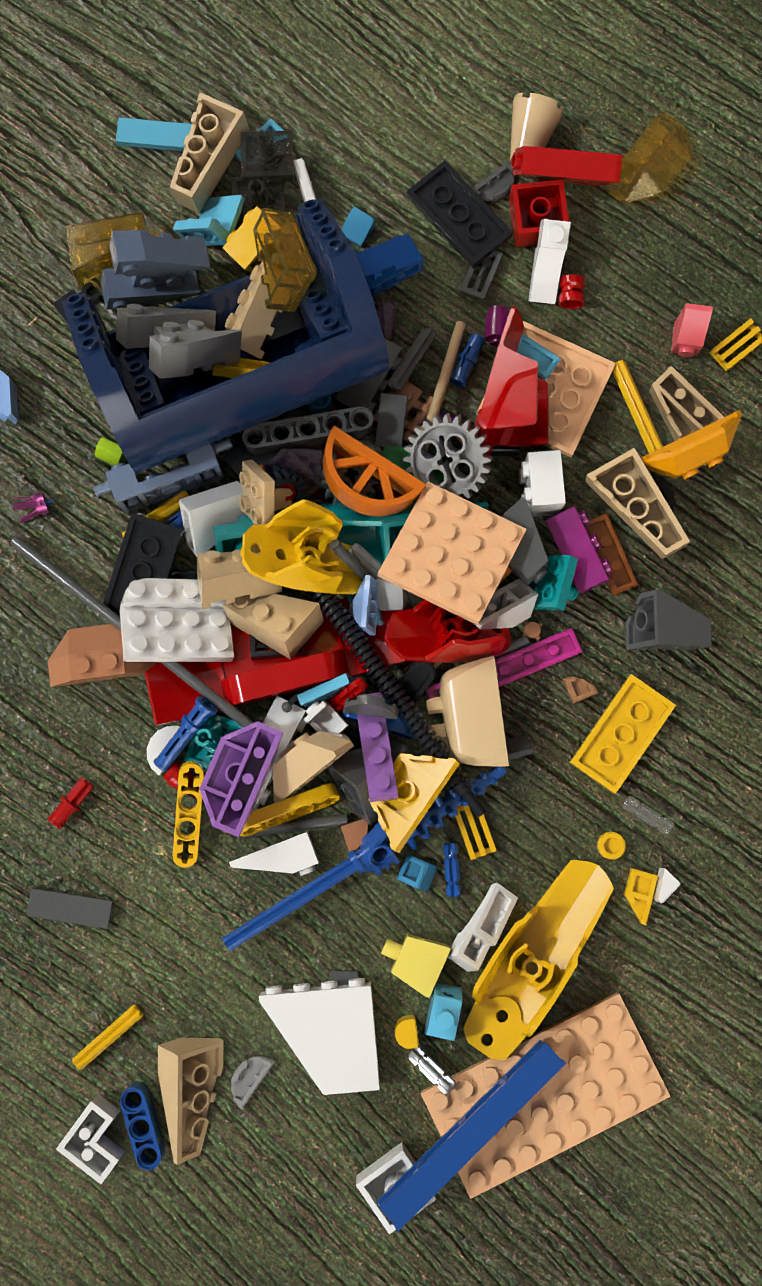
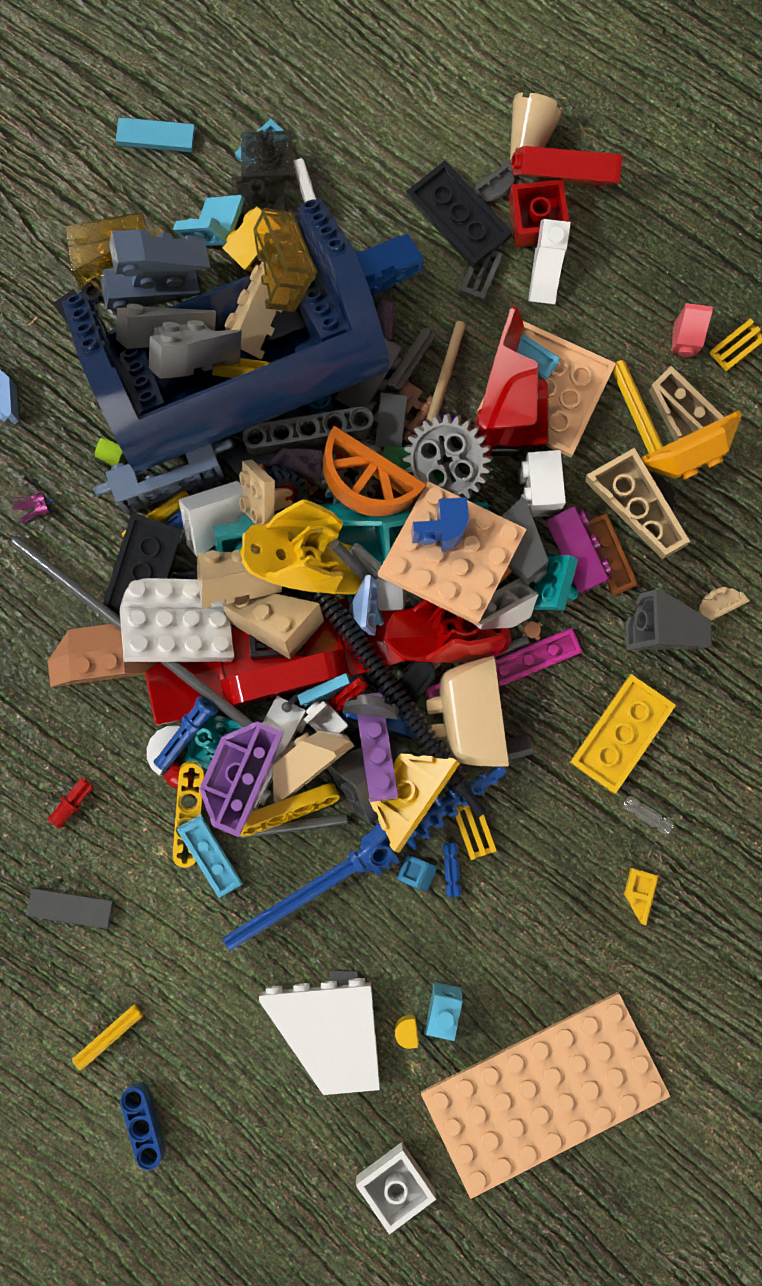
white brick [56,1094,125,1184] -> none
tan wedge [158,1037,224,1165] -> none
tan wedge [170,92,250,214] -> none
white slope [229,832,320,876] -> none
light grey tile [231,1056,275,1109] -> none
dark azure slope [341,207,375,247] -> none
nougat tile [341,819,368,852] -> none
blue tile [377,1040,566,1231] -> none
light yellow torso [381,934,451,998] -> none
axle [408,1046,456,1095] -> none
white slope [447,883,518,972] -> none
blue pin [450,333,486,388] -> none
yellow piece [463,860,614,1060] -> none
magenta brick [485,305,509,347] -> none
red wheel [559,274,585,309] -> none
medium nougat tile [562,676,598,704] -> none
yellow tile [597,832,626,859] -> none
clear yellow wedge [604,112,693,205] -> none
white slope [653,868,680,903] -> none
none -> medium azure tile [177,814,243,898]
none -> blue brick [411,497,469,552]
none -> tan tile [698,587,750,621]

